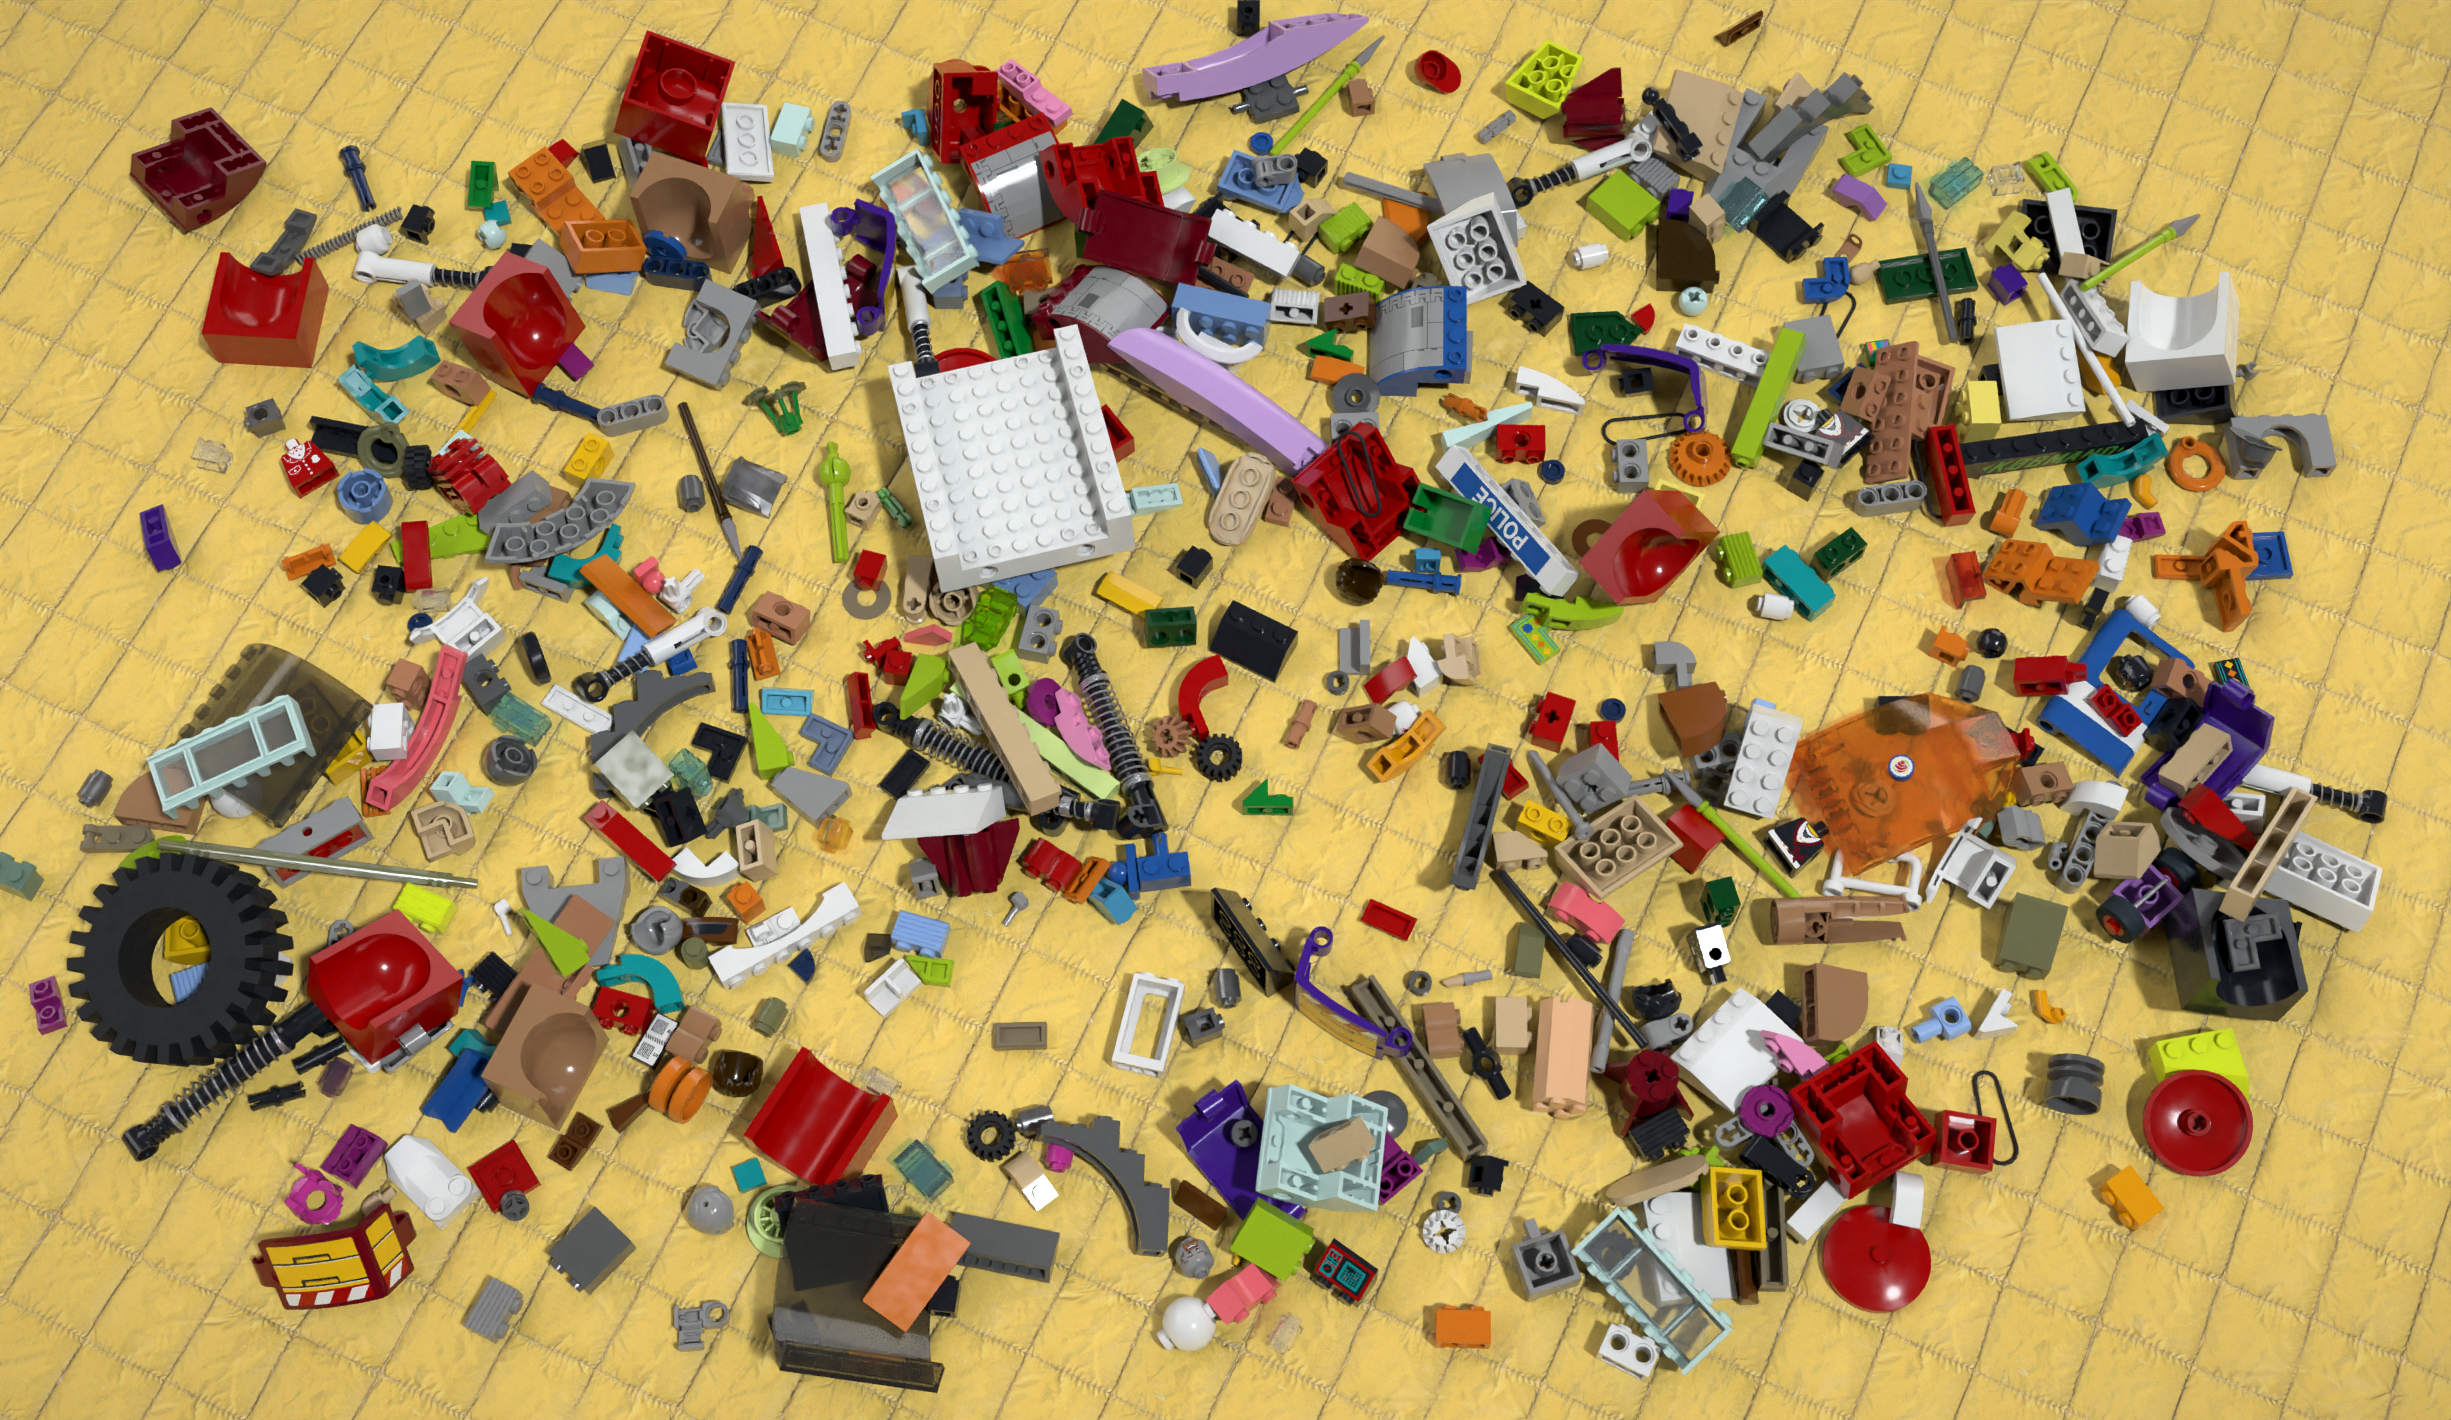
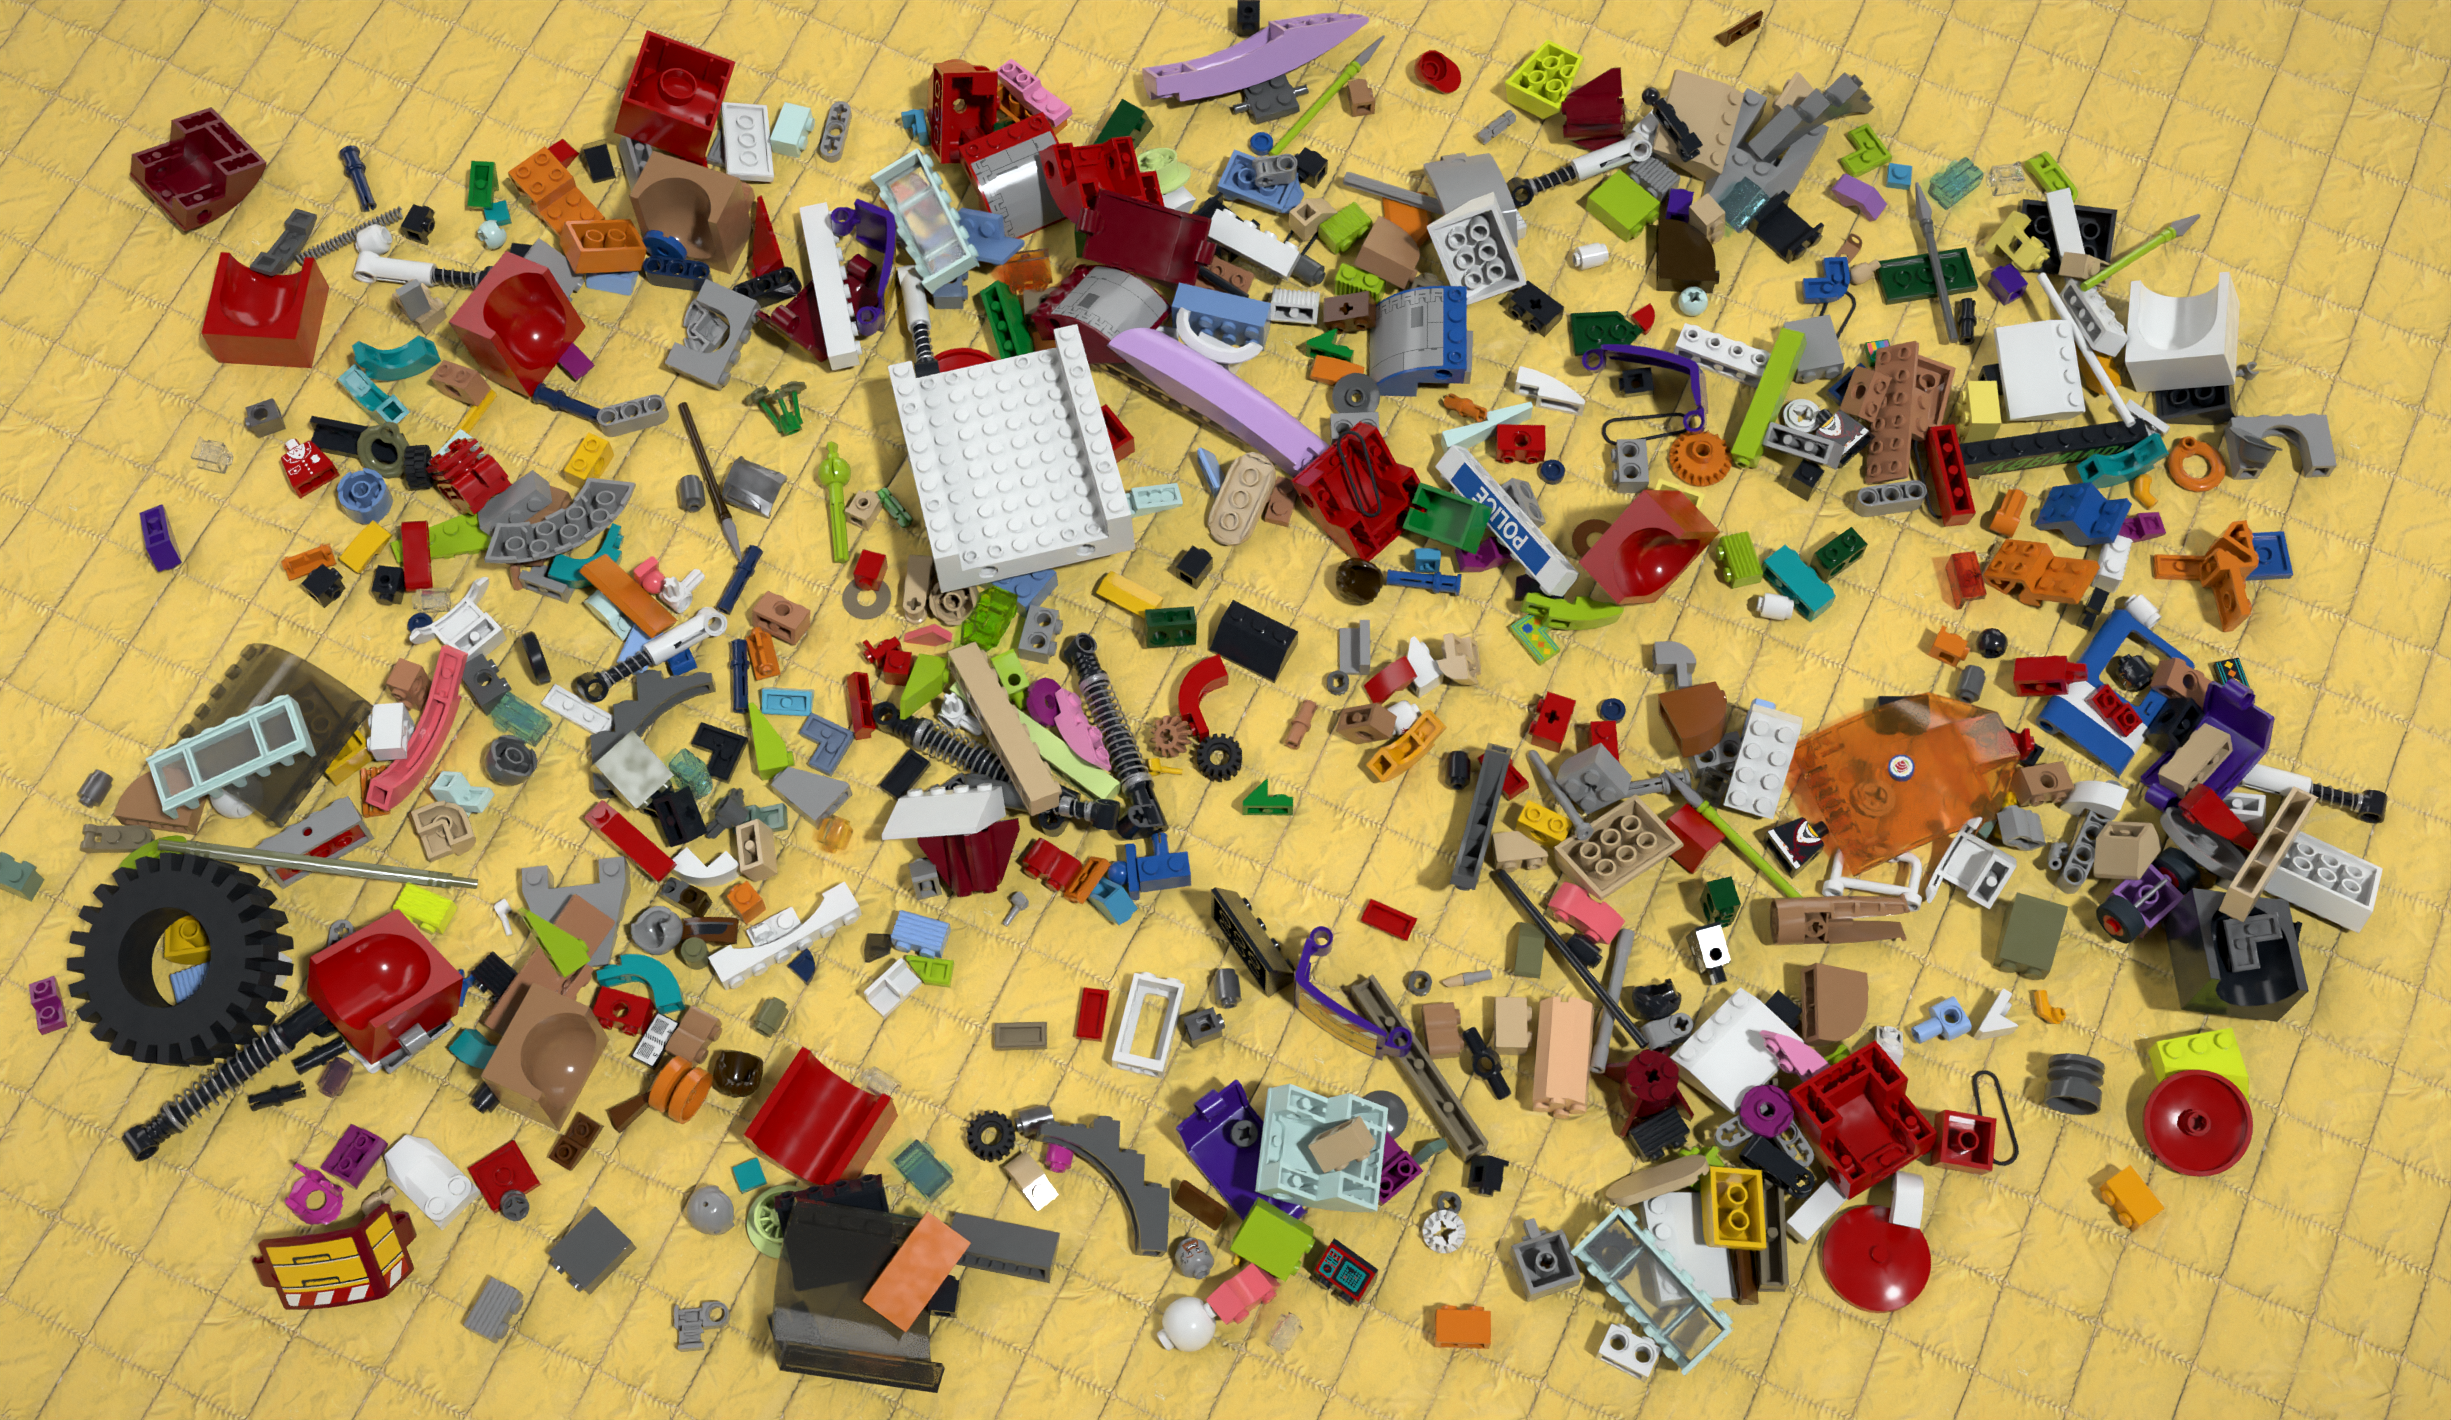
blue panel [422,1048,490,1133] -> none
none -> red tile [1076,987,1110,1042]

